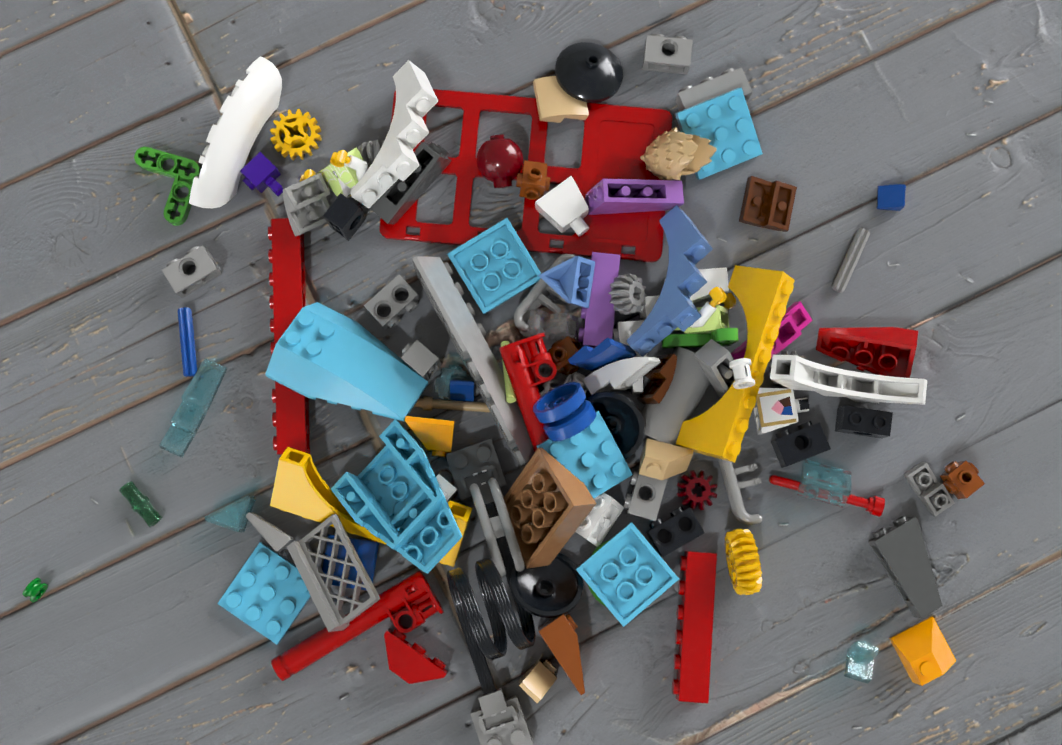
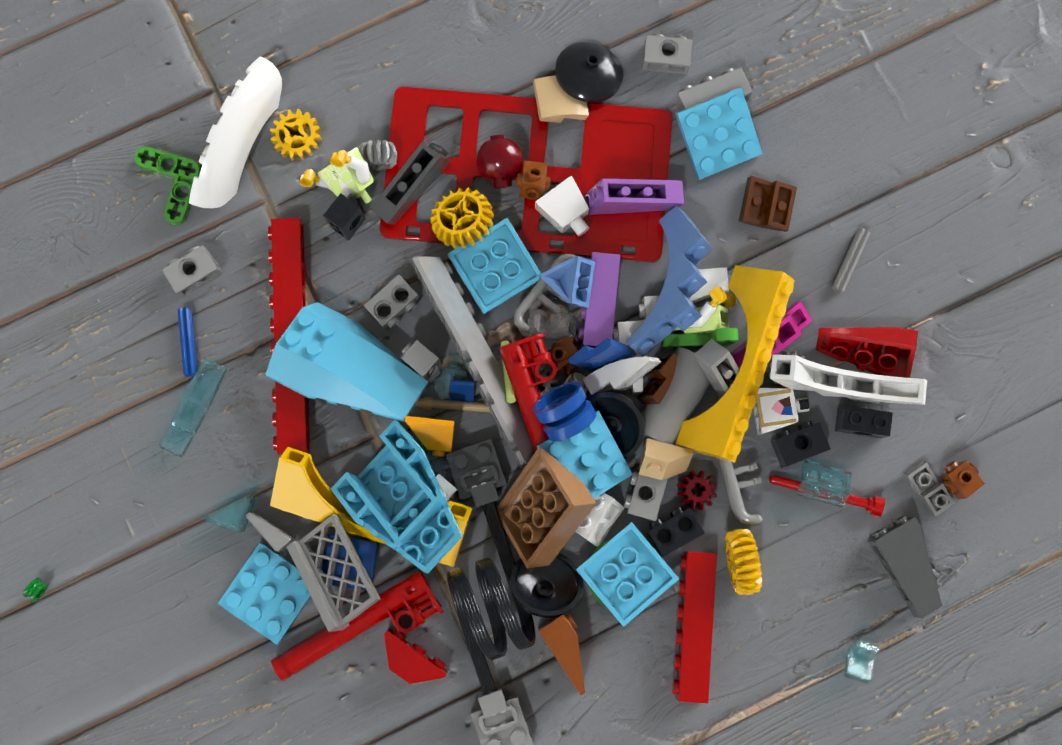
clear green pin [119,481,162,528] -> none
dark purple brick [240,152,283,197] -> none
light grey slope [283,173,330,236] -> none
white arch [350,60,438,208] -> none
light grey piece [469,477,525,578] -> none
tan slope [519,659,557,703] -> none
light grey gear [609,274,647,315] -> none
tan head [640,127,717,180] -> none
white bush [729,358,755,389] -> none
blue slope [877,184,906,211] -> none
light orange slope [889,616,956,686] -> none
none -> yellow gear [430,187,494,249]

